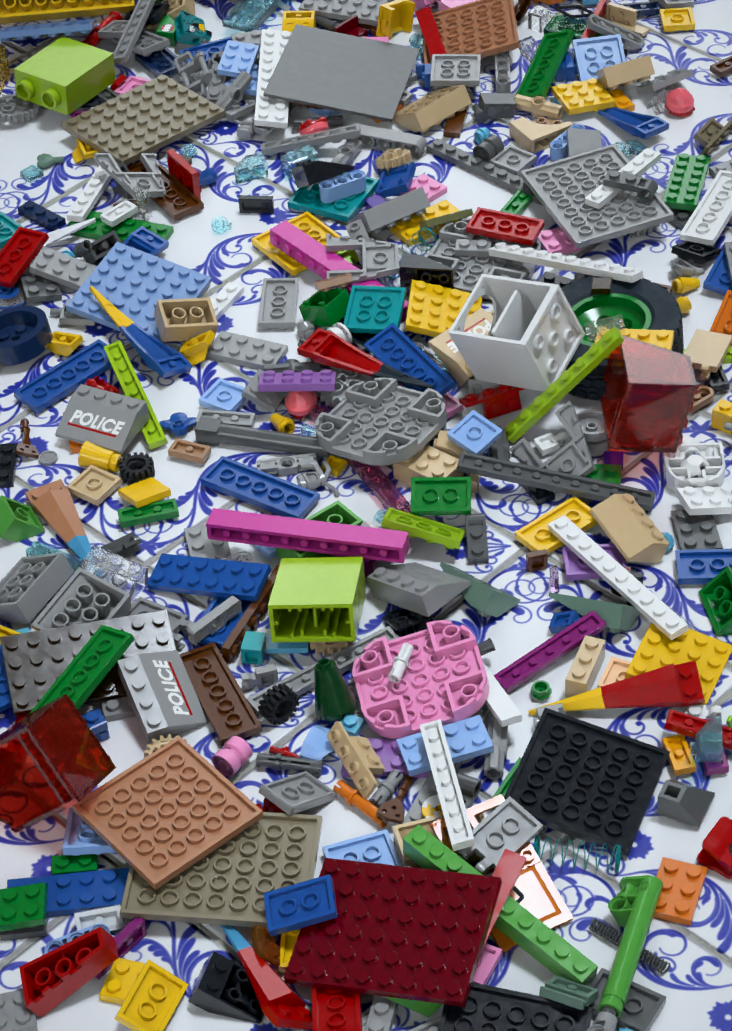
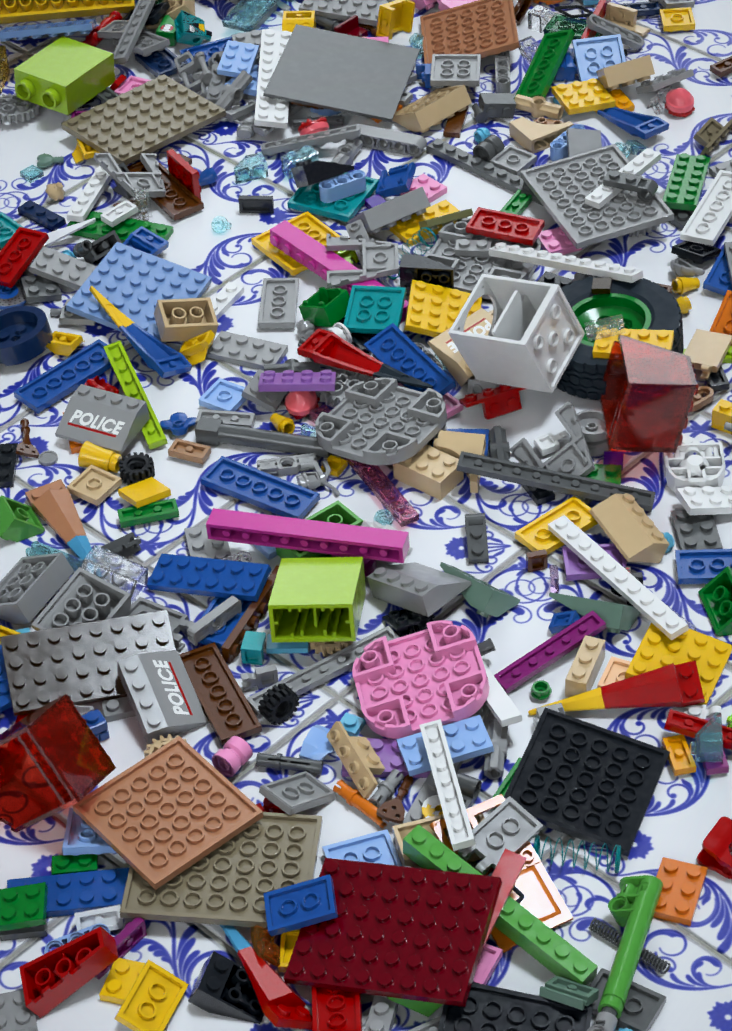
green plate [25,625,135,734] -> none
clear light blue plate [181,144,198,158] -> none
red helmet [269,746,300,758] -> none
medium nougat plate [314,273,353,292] -> none
dark green cone [314,658,358,721] -> none
tan gear [375,148,412,171] -> none
lime plate [381,507,466,550] -> none
white axle [388,643,413,683] -> none
green plate [411,477,471,516] -> none
red tile [415,6,447,59] -> none
light blue plate [447,410,503,455] -> none
lime plate [504,326,624,444] -> none
dark grey slope [657,779,715,828] -> none
none -> tan piece [45,182,65,201]

